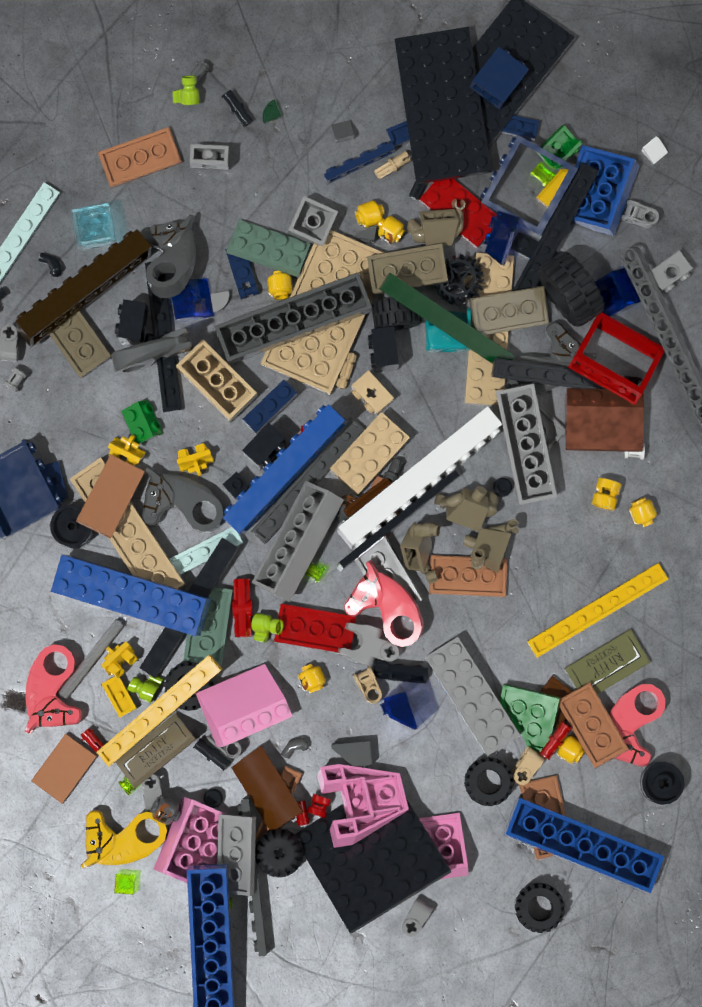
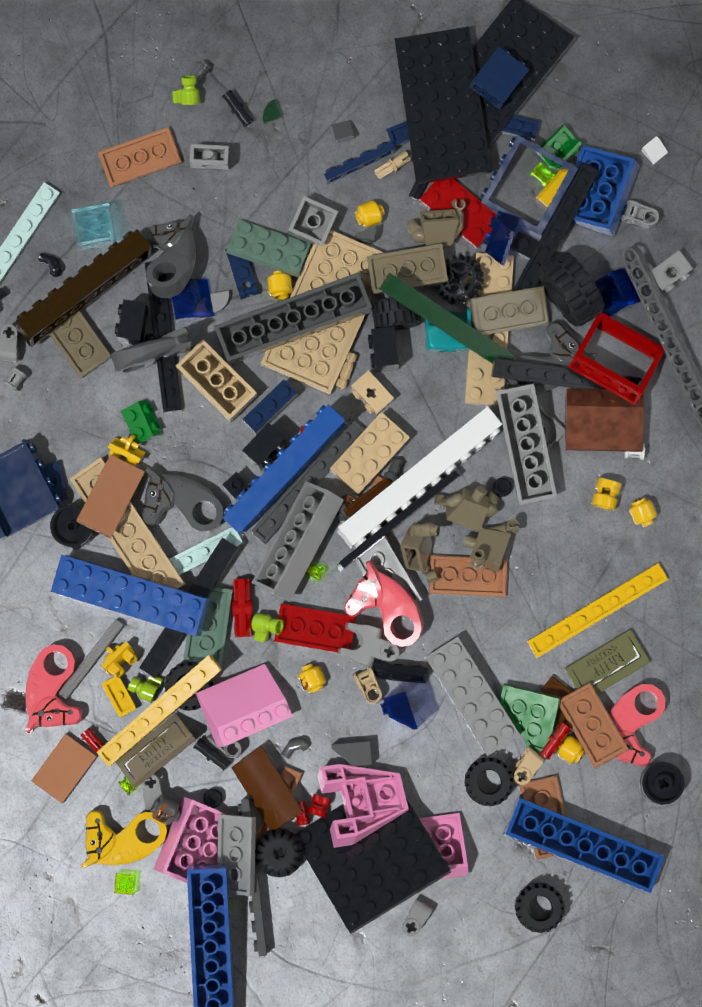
yellow hips [177,443,214,476] -> none
yellow head [376,216,406,244] -> none

